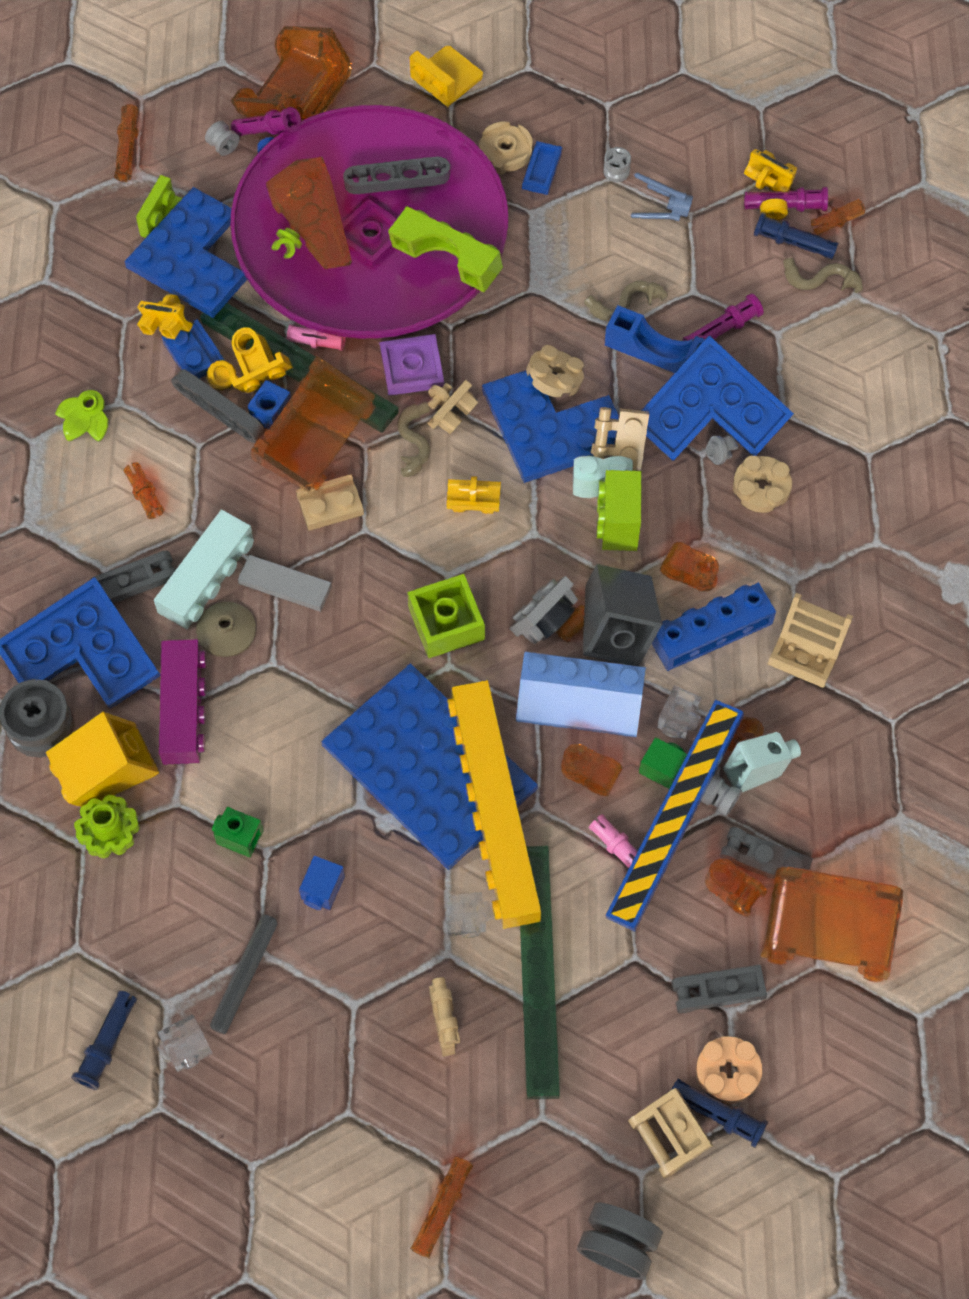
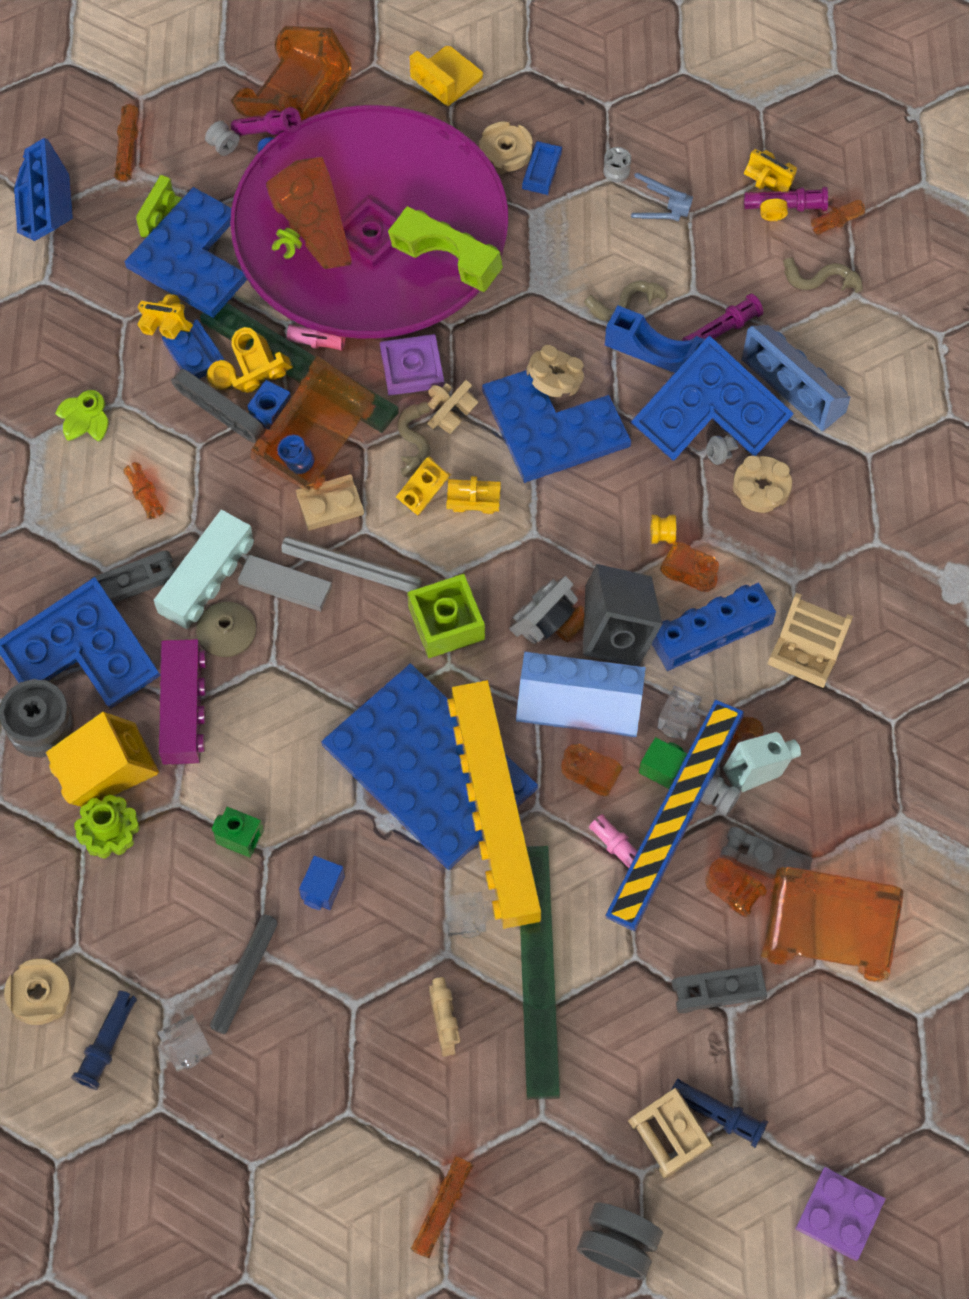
dark grey beam [343,156,450,194] -> none
light aqua brick [573,456,633,498] -> none
tan plate [591,407,649,470] -> none
lime brick [597,470,641,551] -> none
light nougat plate [696,1036,762,1104] -> none
dark blue pin [753,212,839,260] -> none
none -> tan plate [4,959,71,1025]
none -> blue wedge [14,137,73,241]
none -> blue wheel [277,435,315,474]
none -> light grey axle [281,536,422,592]
none -> yellow hips [396,456,451,516]
none -> yellow wheel [650,515,676,544]
none -> medium blue slope [742,325,851,432]
none -> medium lavender plate [795,1167,886,1261]

